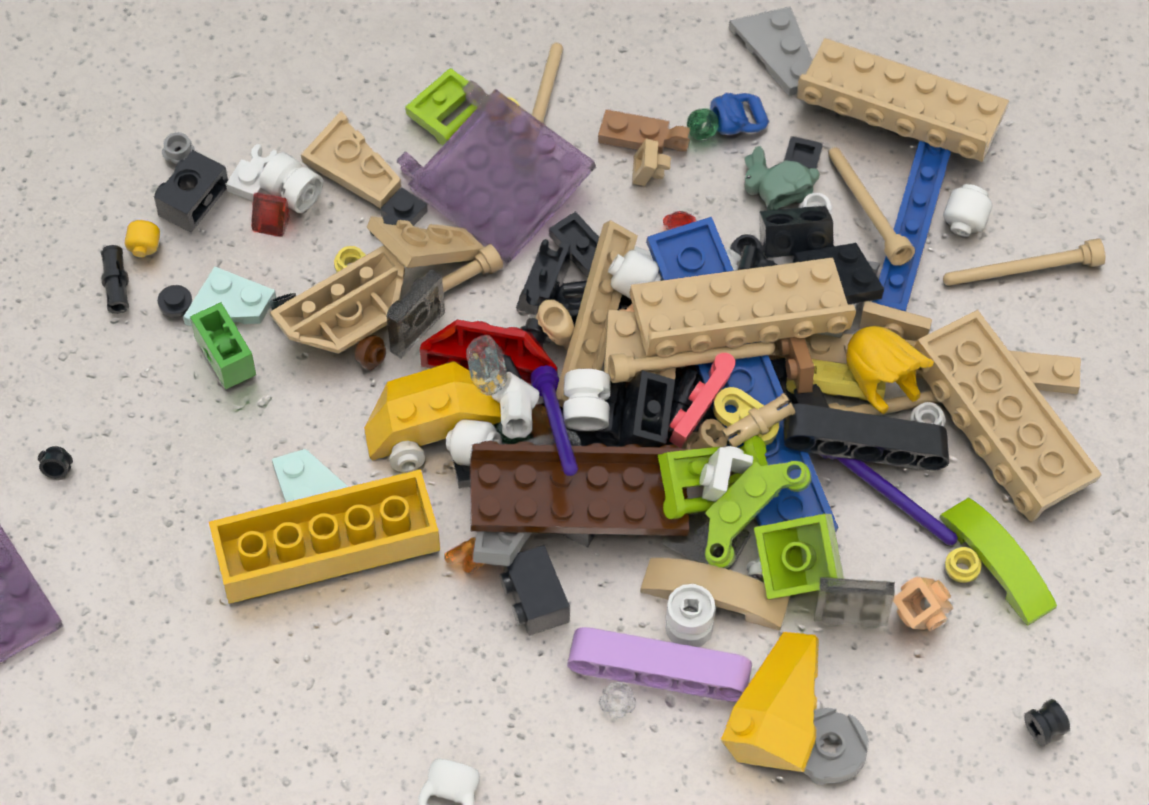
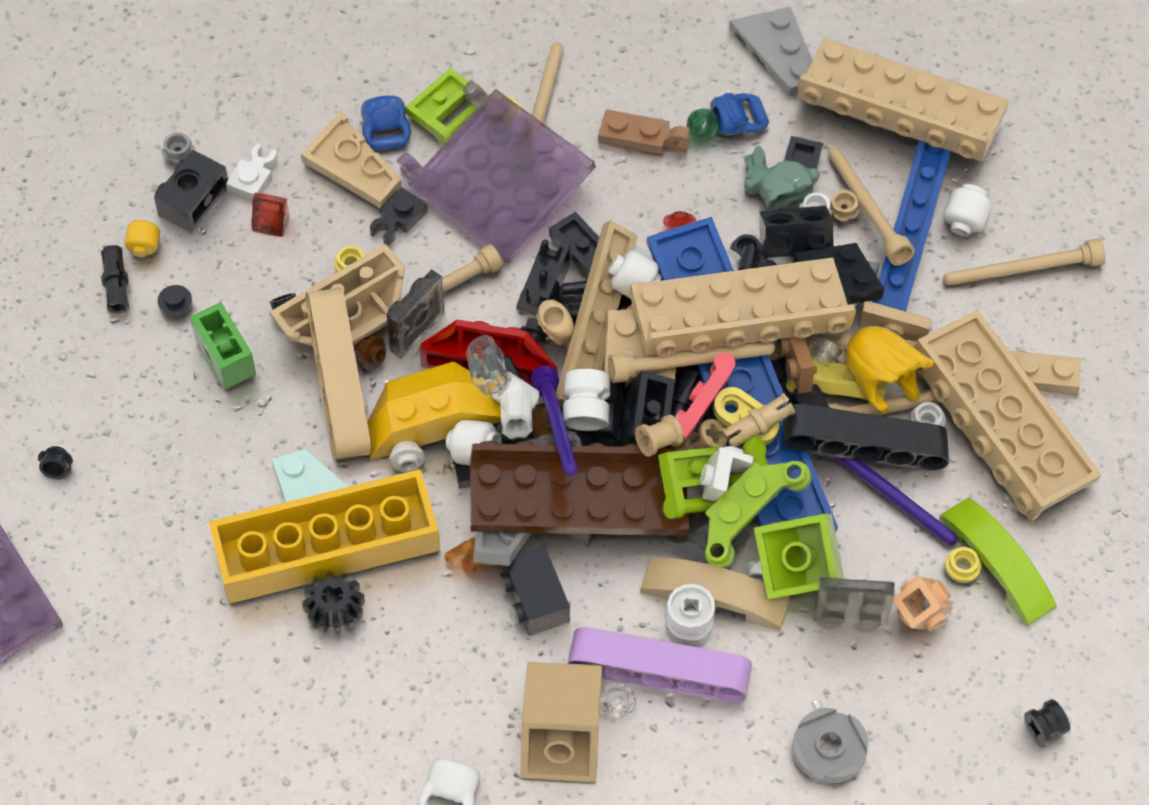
light aqua wing [183,266,276,326] -> none
white wheel [259,152,323,213] -> none
tan wing [366,216,484,268] -> none
tan tile [632,139,671,186] -> none
yellow wedge [721,631,819,772] -> none
none -> black gear [302,571,365,635]
none -> tan beam [305,288,371,460]
none -> blue piece [361,95,411,152]
none -> tan slope [521,662,602,782]
none -> tan bush [635,415,683,457]
none -> clear plate [810,336,843,367]
none -> tan plate [829,190,860,222]

